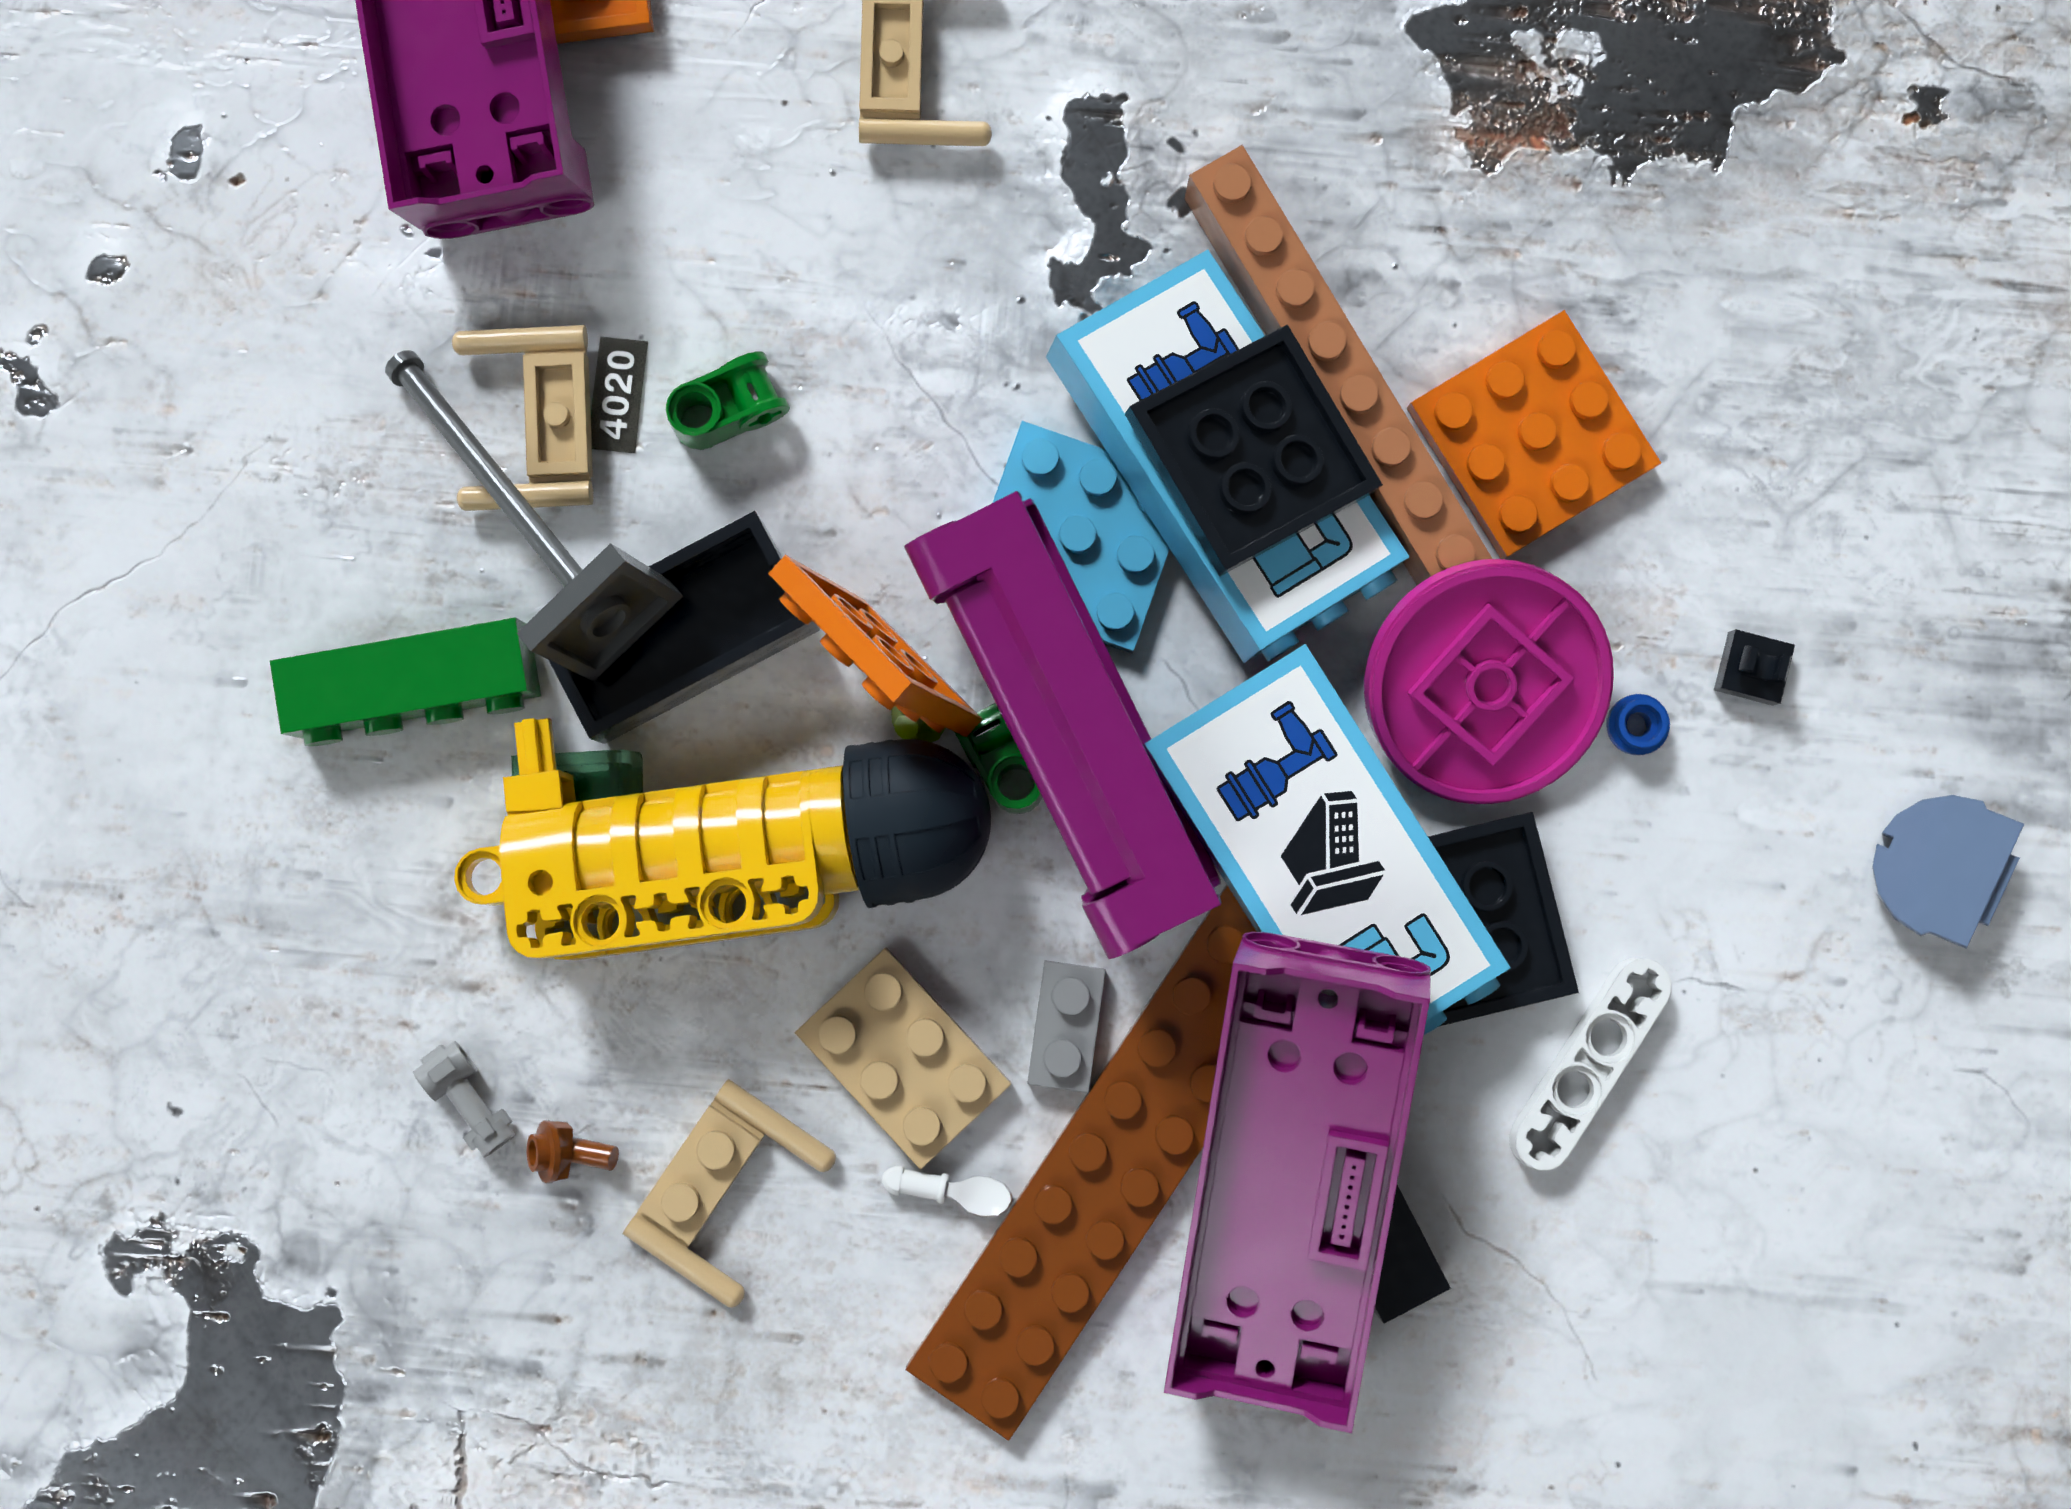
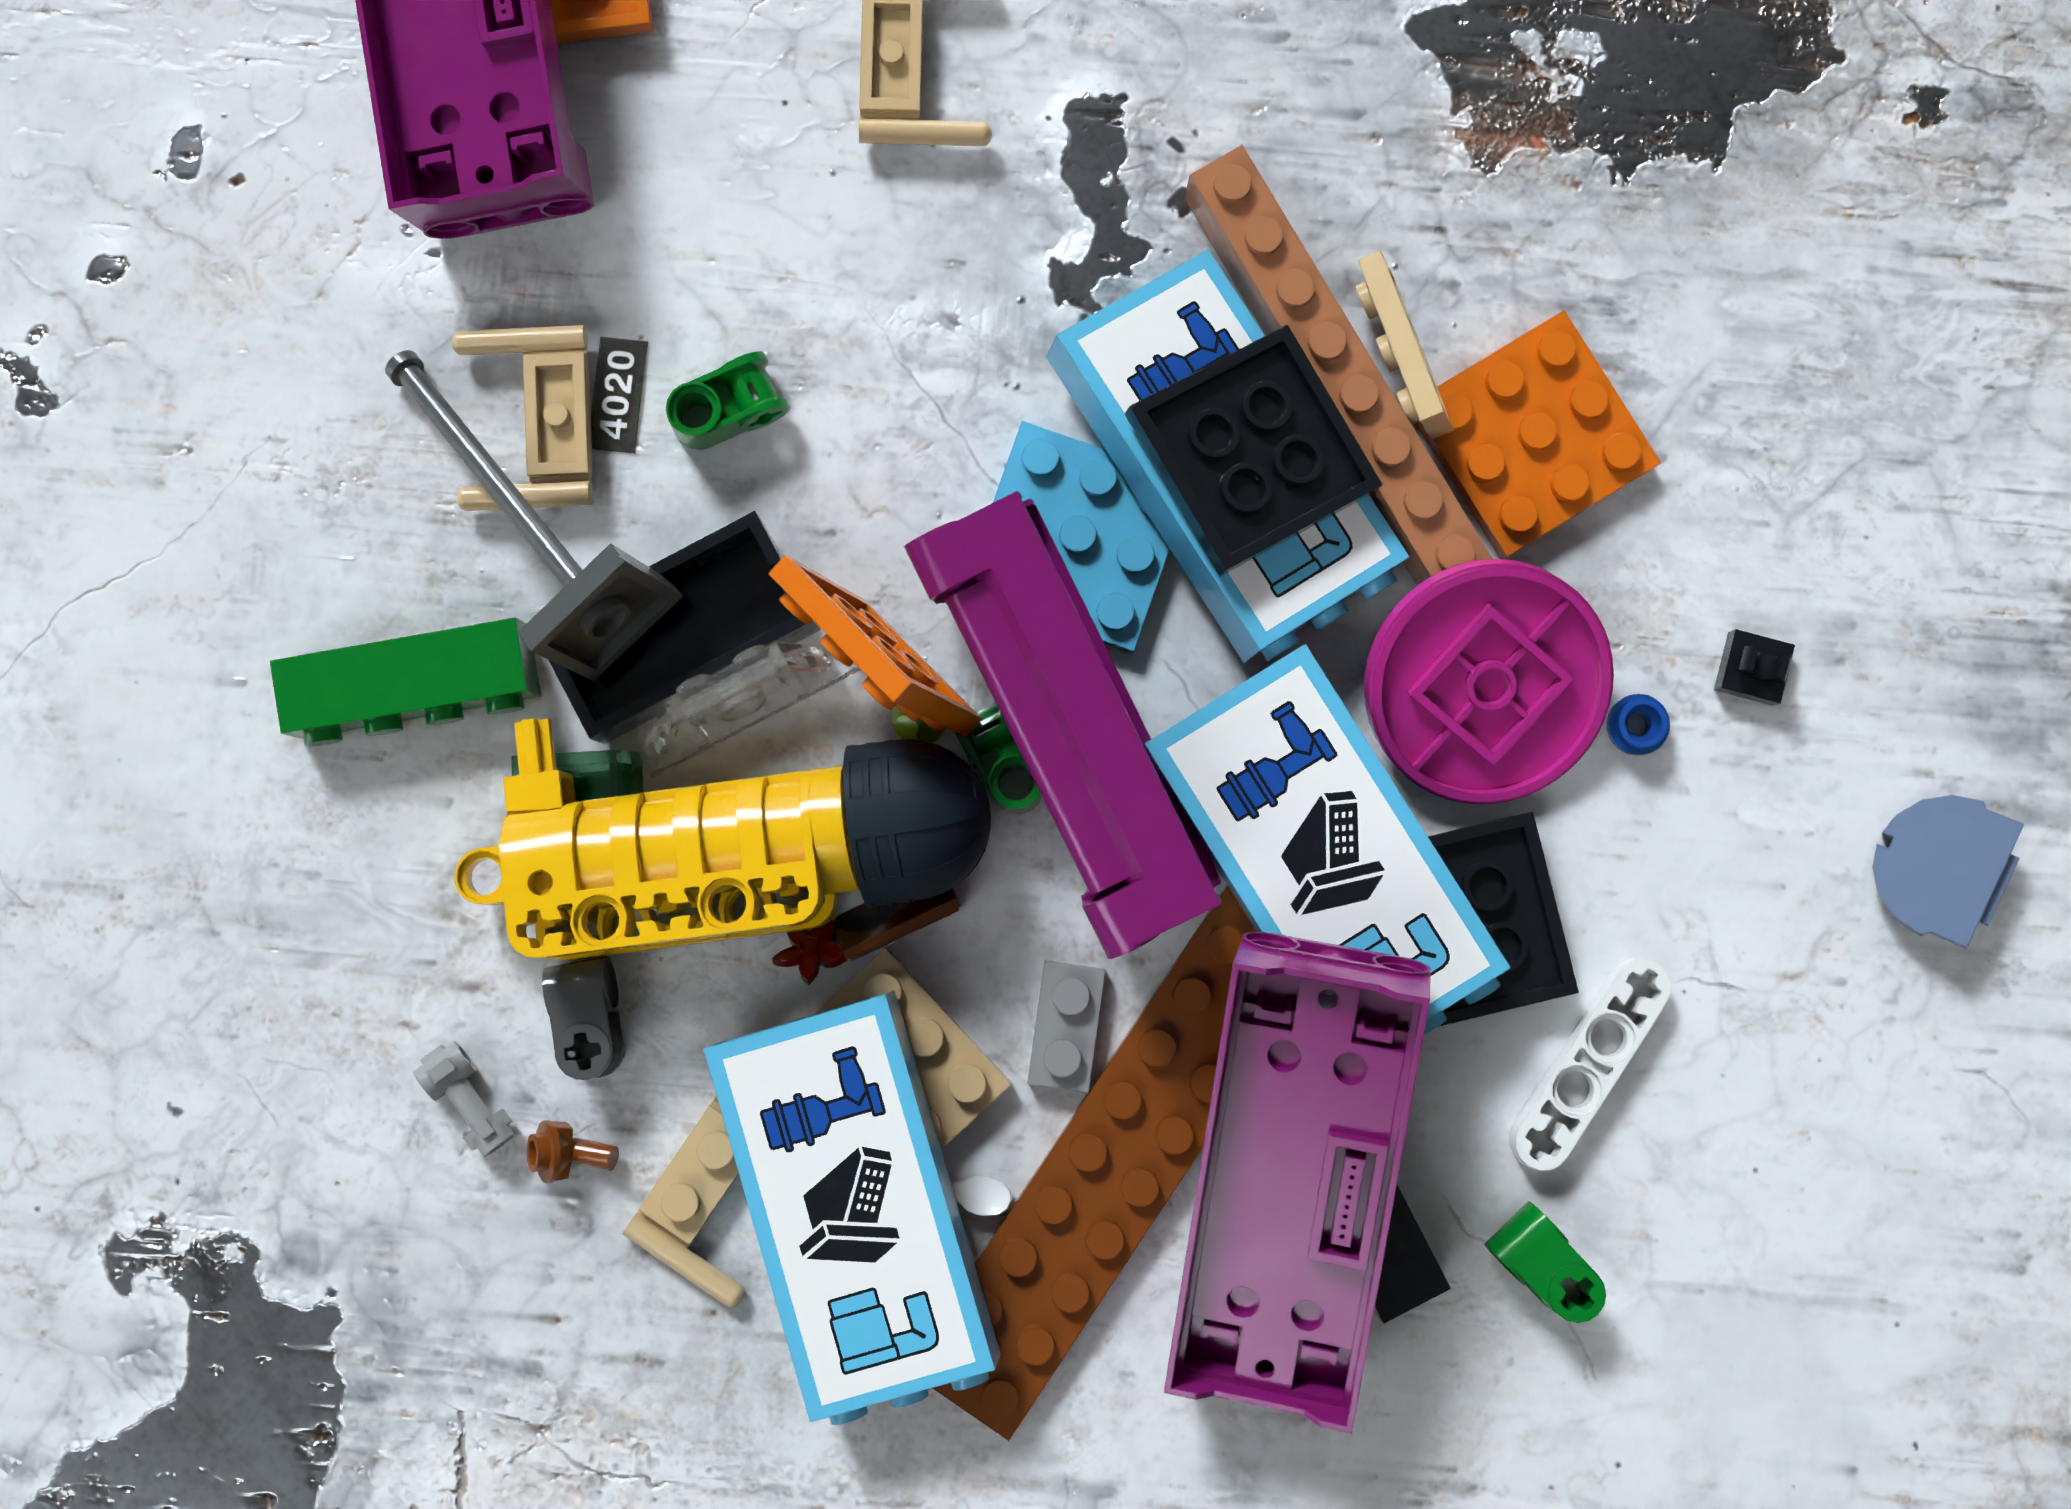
none -> dark grey piece [542,956,625,1080]
none -> clear wing [640,643,860,778]
none -> brick [703,990,1001,1425]
none -> dark red plant [772,919,847,985]
none -> reddish brown slope [835,888,962,961]
none -> tan plate [1356,250,1454,440]
none -> green piece [1484,1201,1606,1323]

